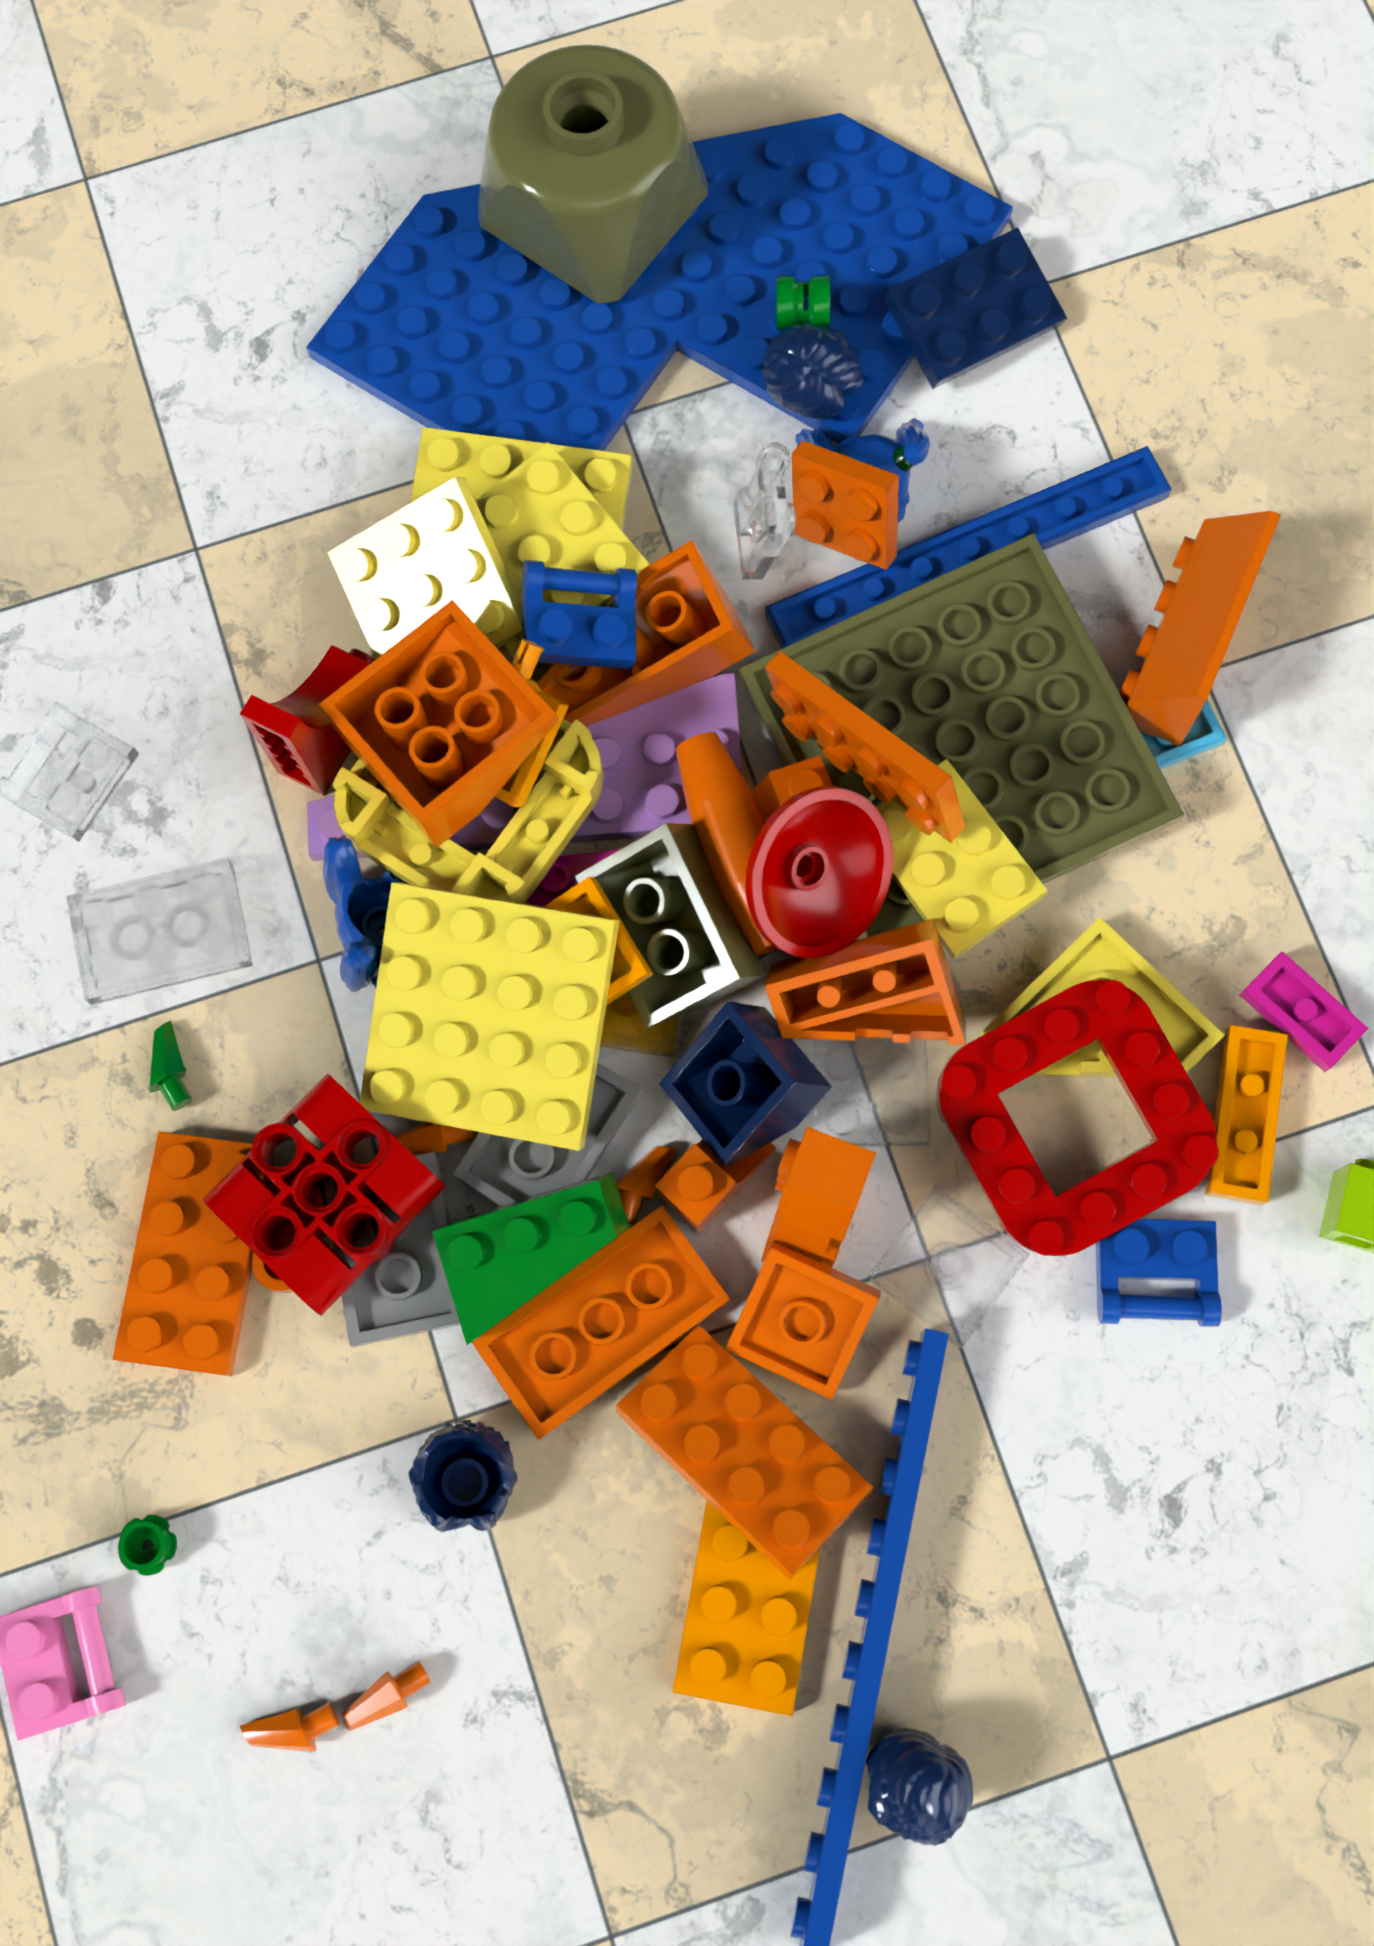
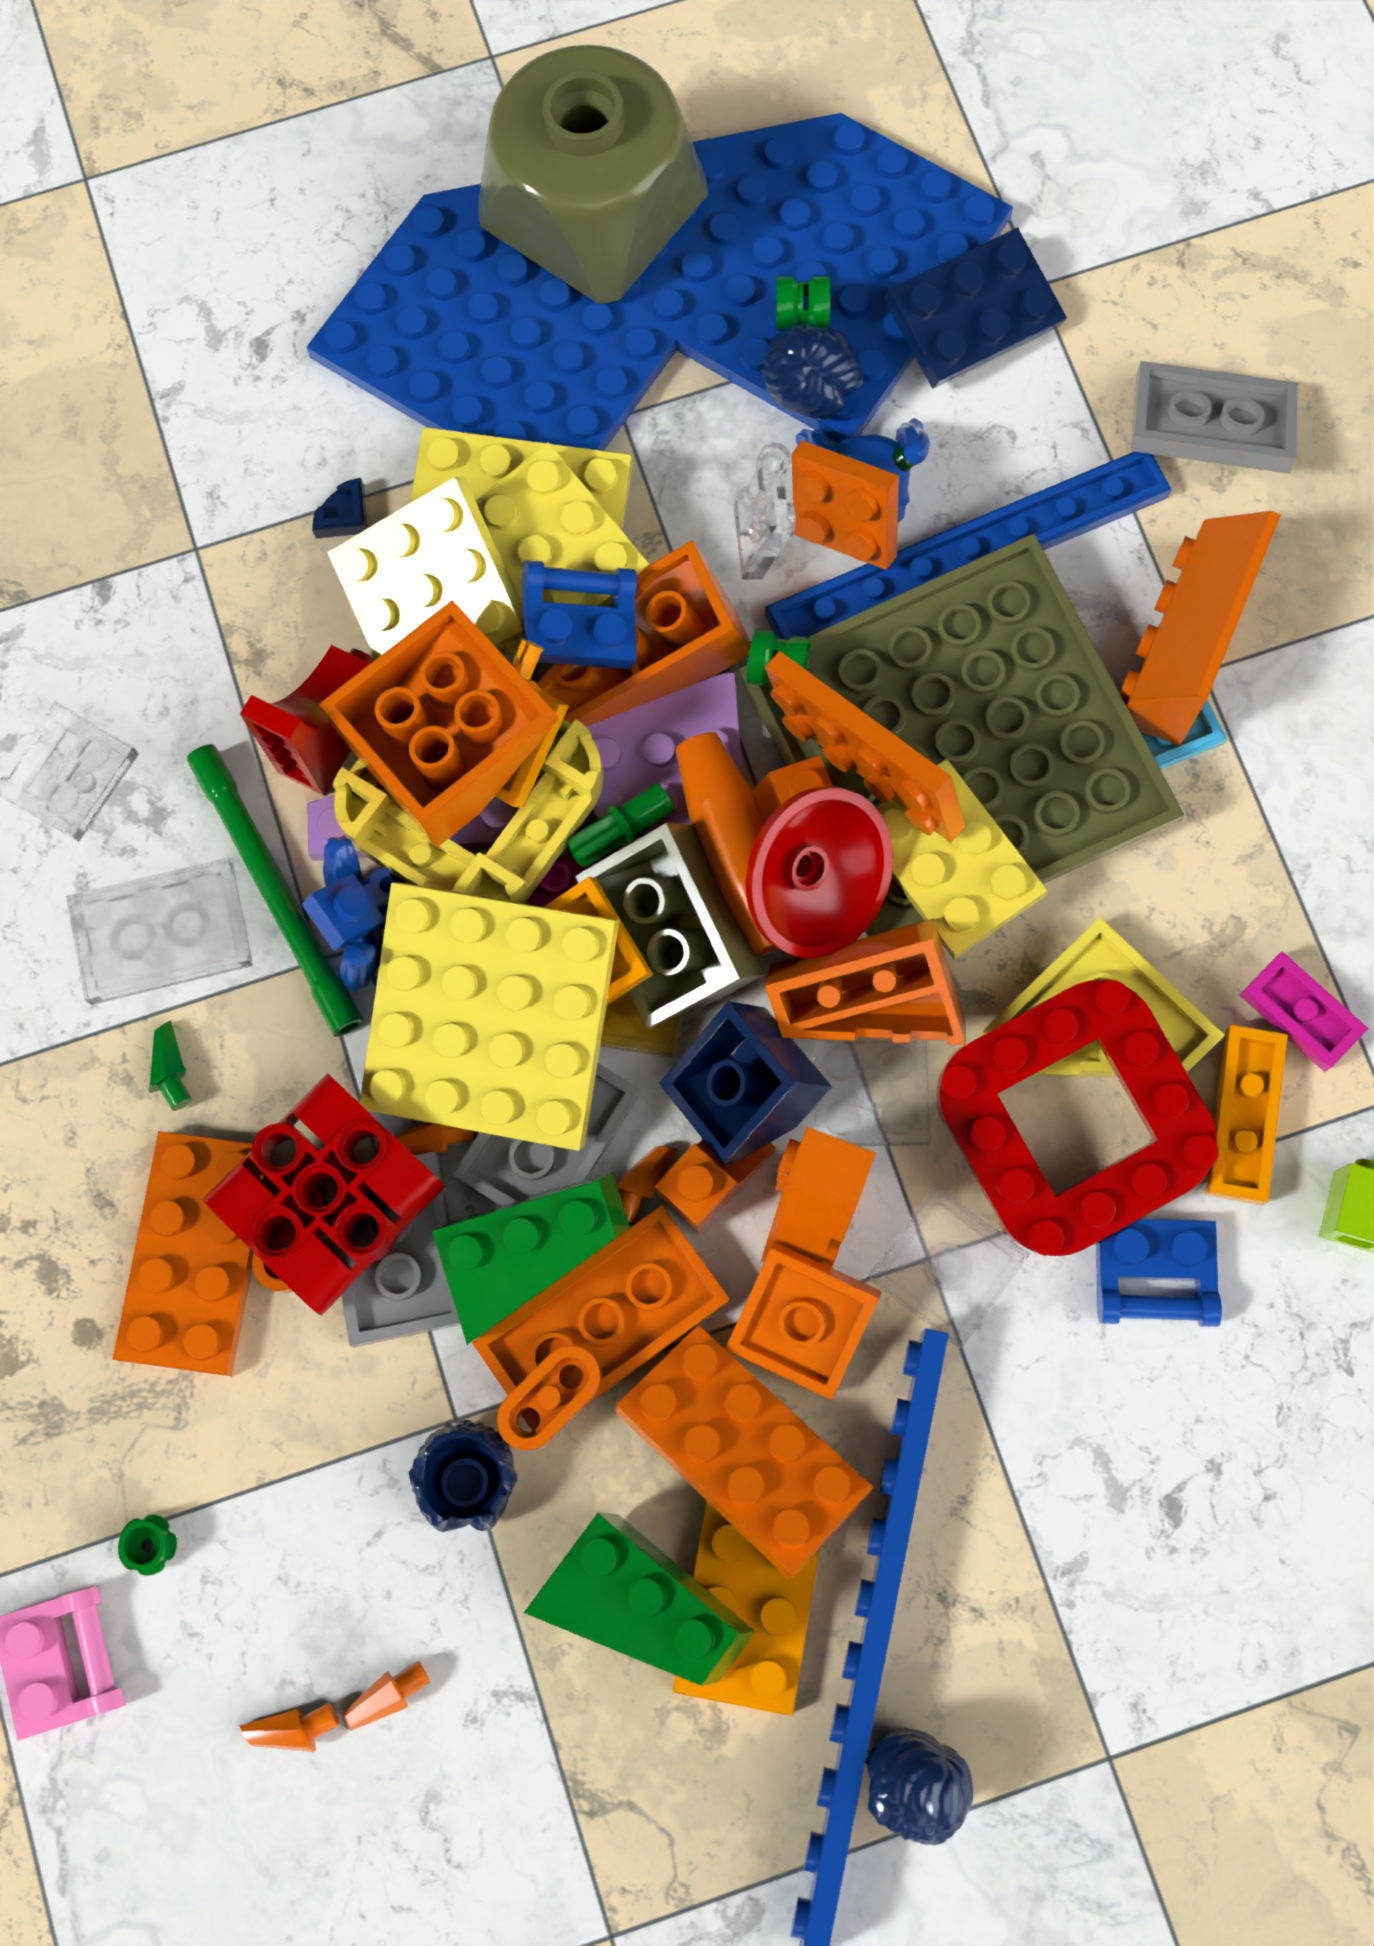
none -> green piece [186,744,364,1037]
none -> blue plate [302,868,391,952]
none -> dark blue tile [312,478,368,539]
none -> orange plate [497,1345,602,1451]
none -> green wedge [524,1512,756,1686]
none -> green axle [567,782,675,867]
none -> green wheel [746,629,812,686]
none -> light grey plate [1130,361,1298,474]

